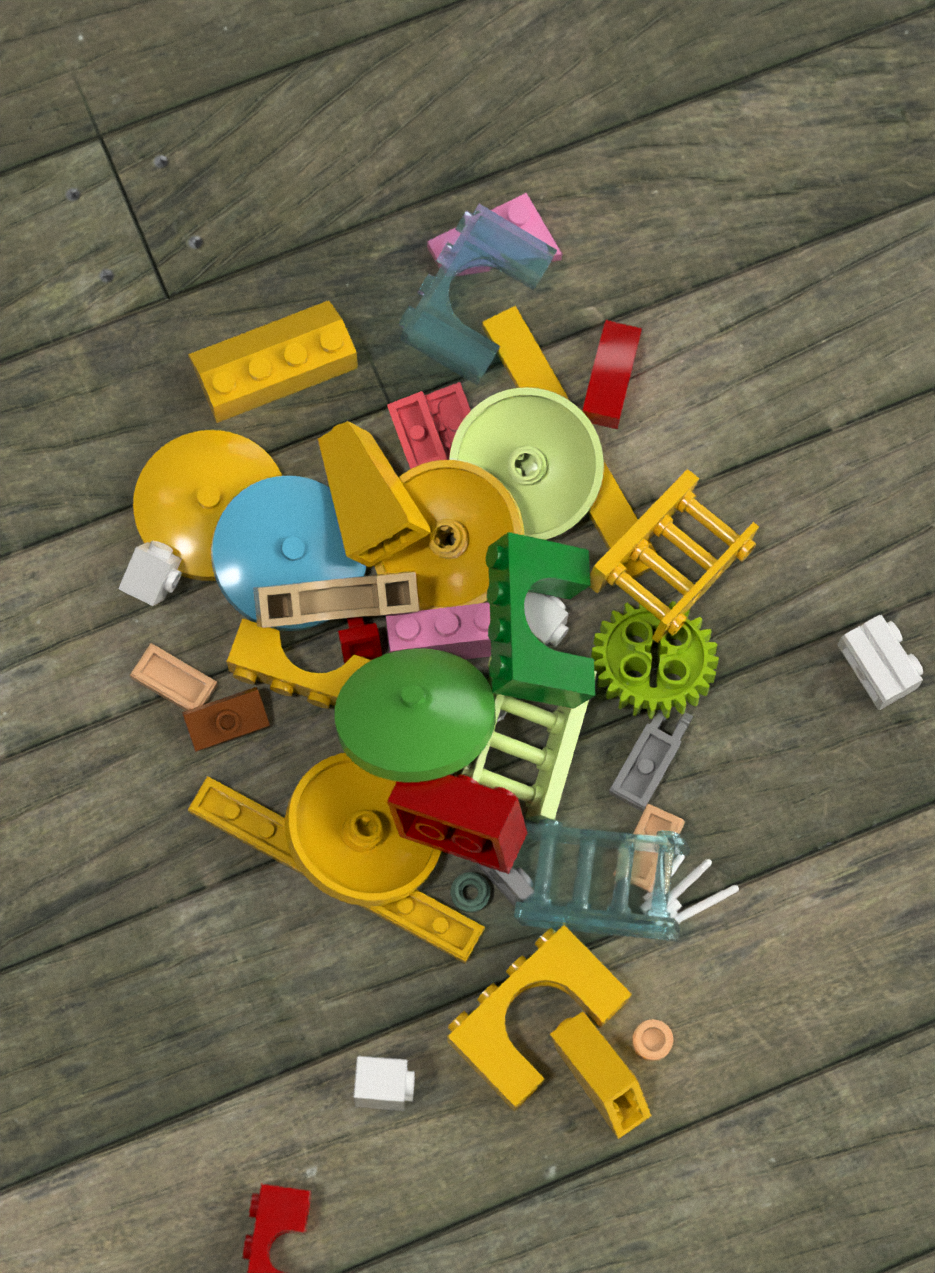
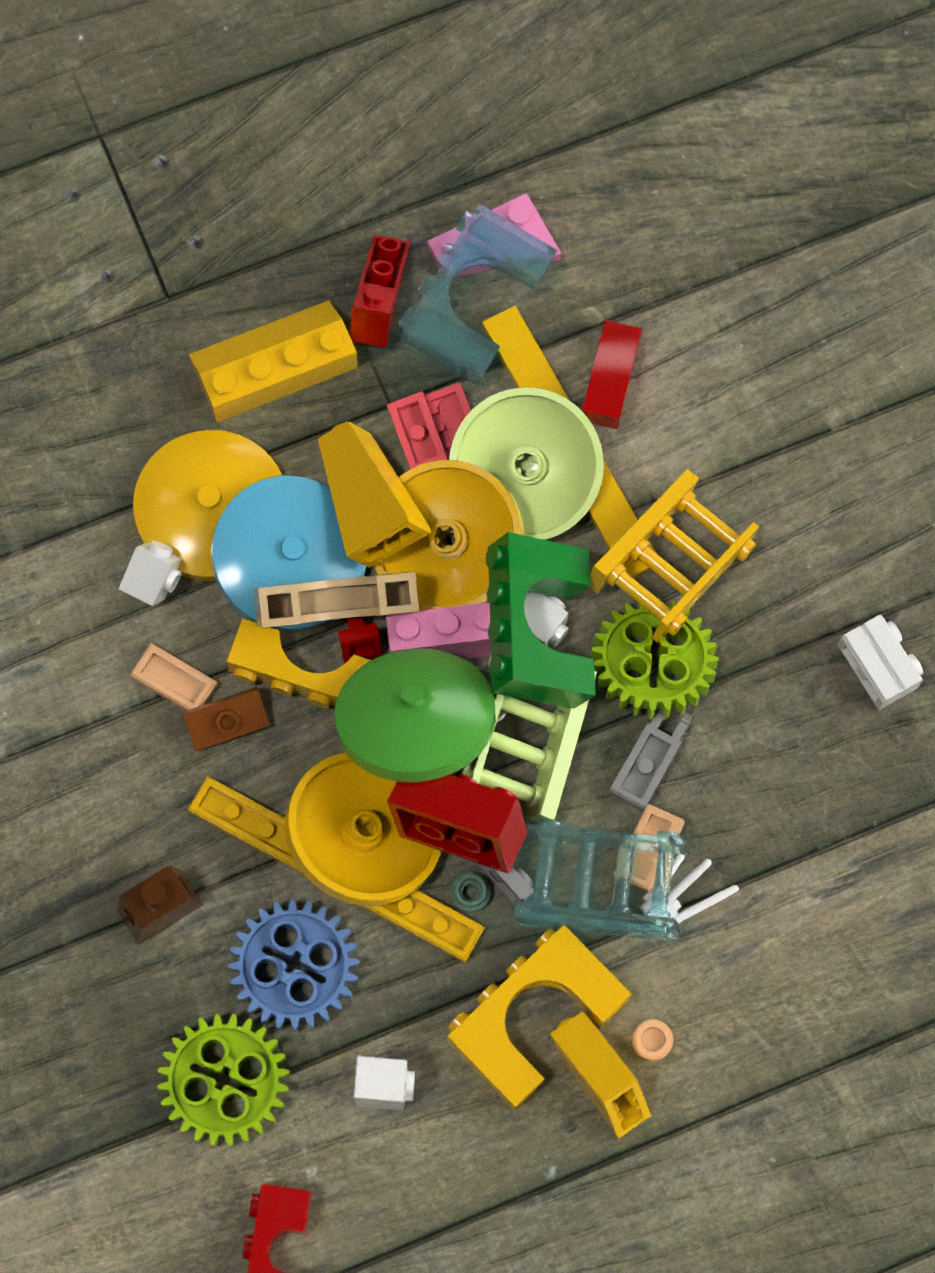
none -> reddish brown torso [117,866,203,945]
none -> lime gear [157,1014,290,1148]
none -> medium blue gear [228,899,360,1032]
none -> red slope [350,235,411,348]

